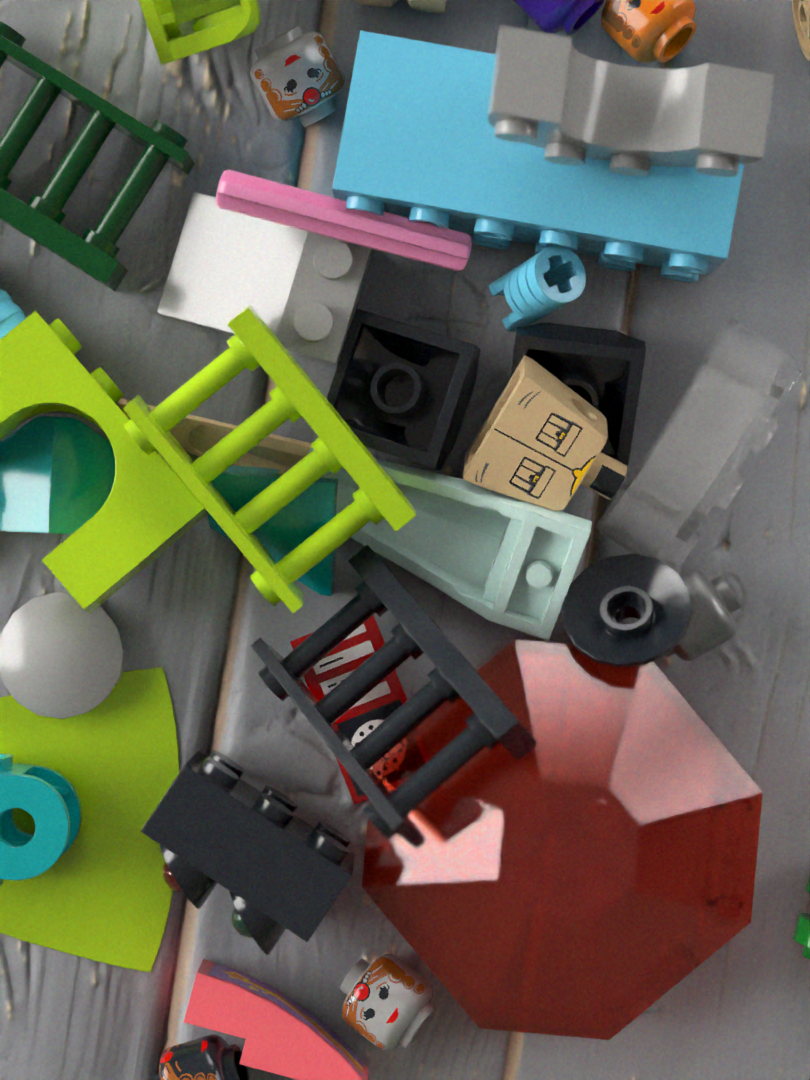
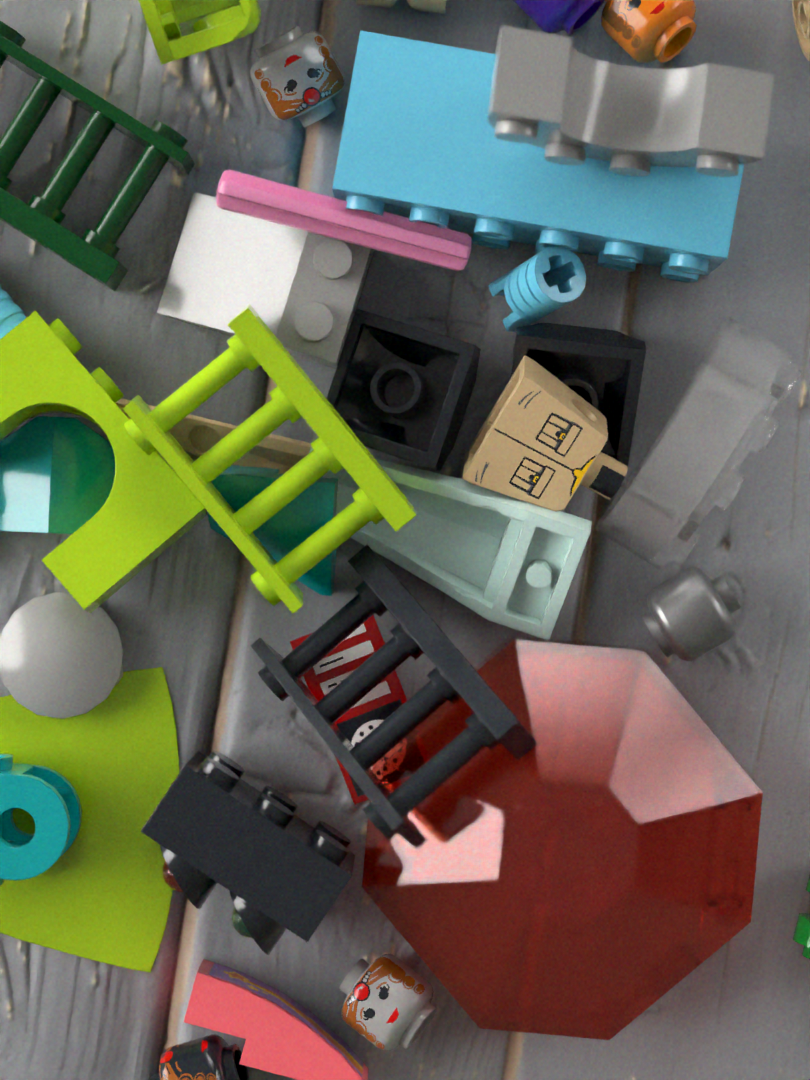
black dish [562,554,692,668] -> none

